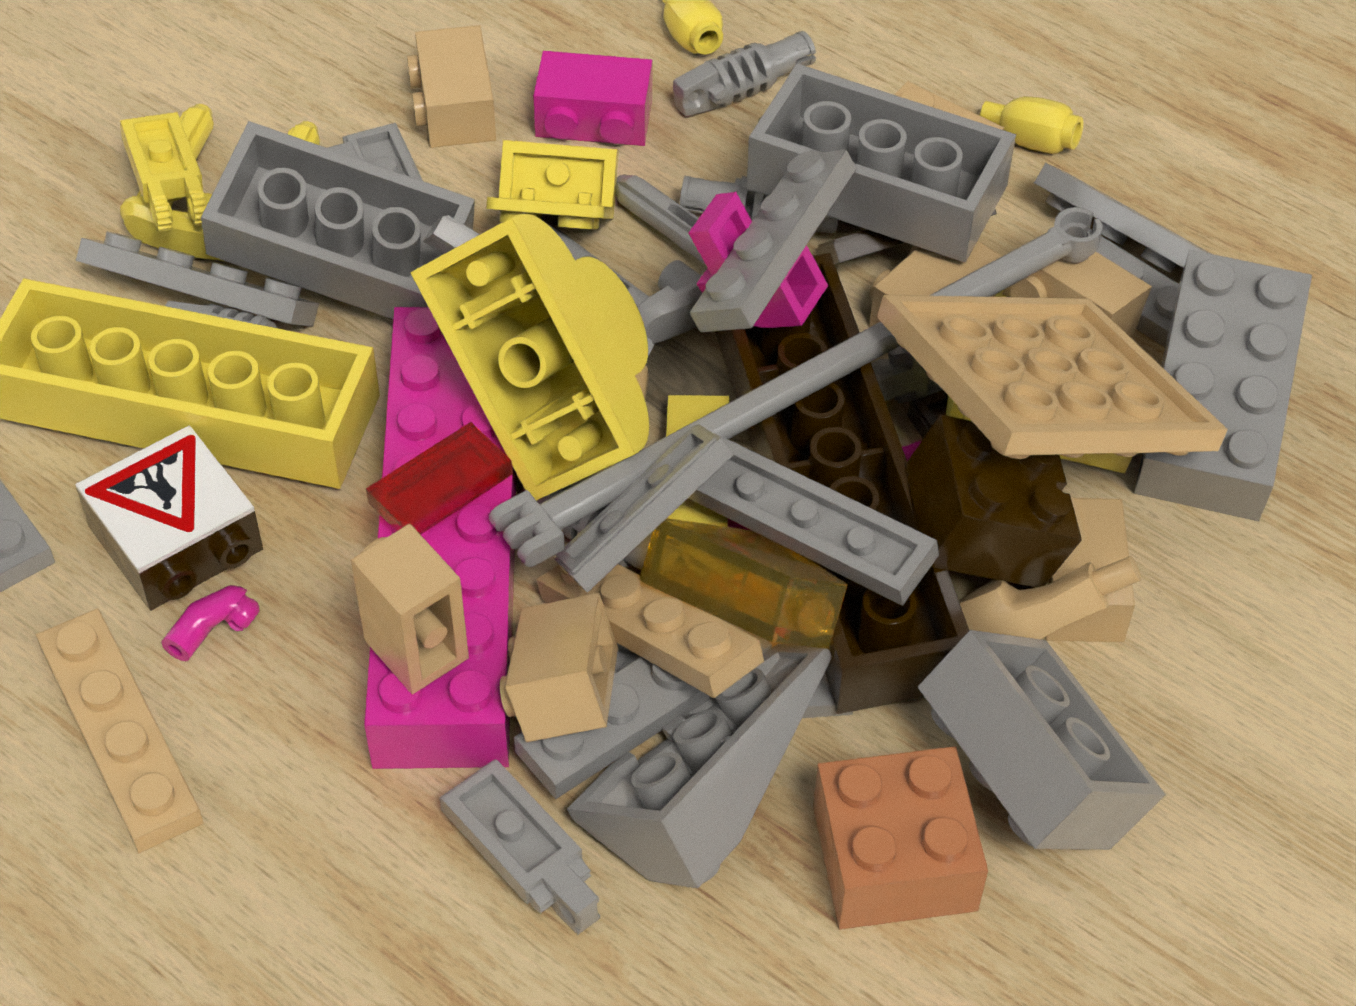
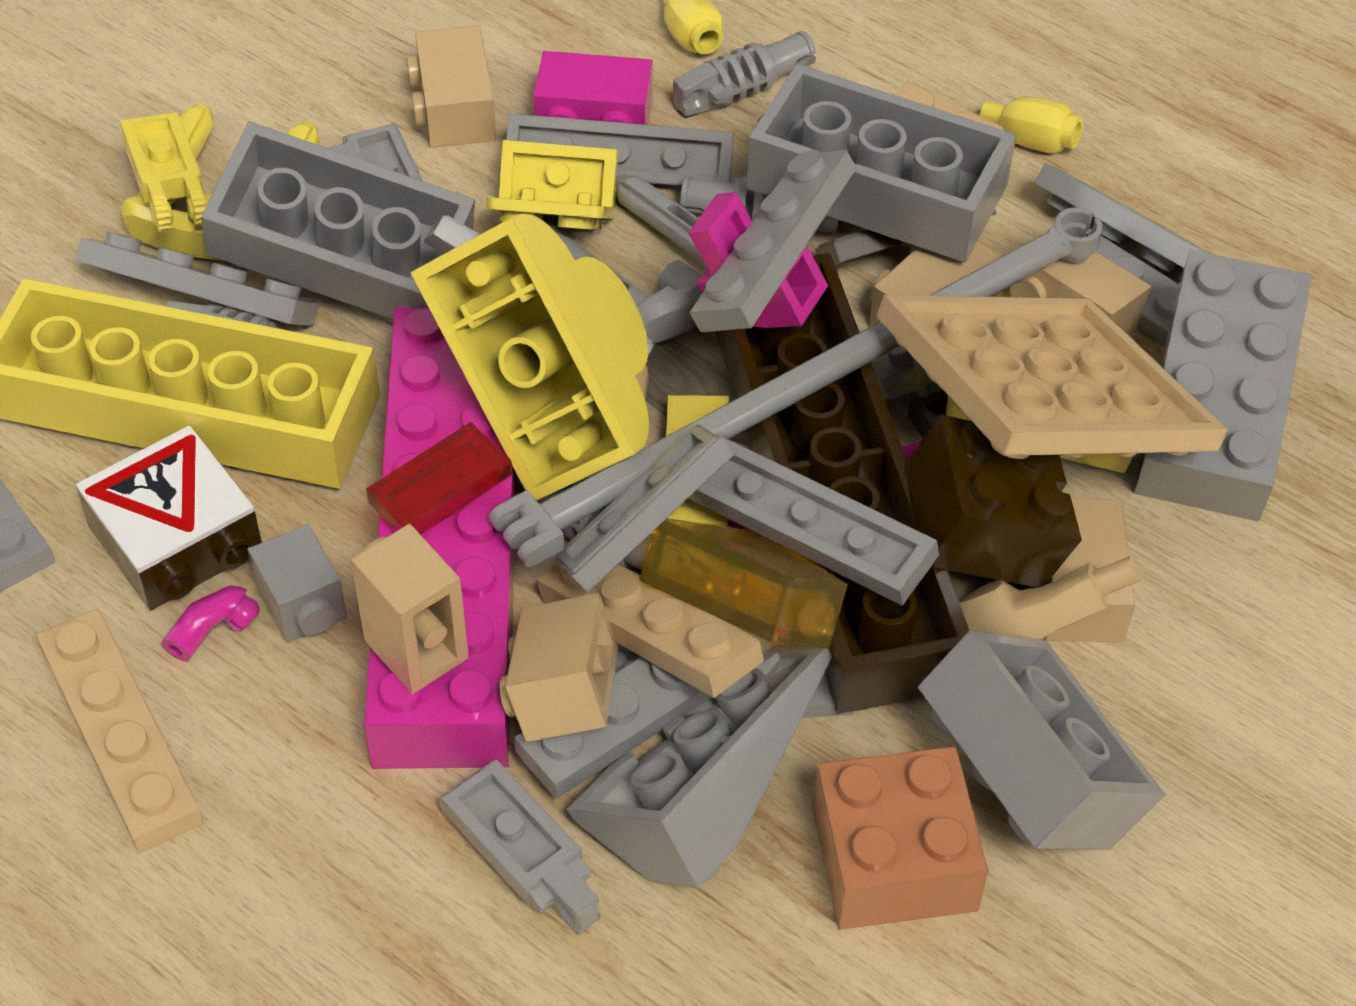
none -> light grey brick [248,524,347,643]
none -> light grey plate [506,113,735,186]

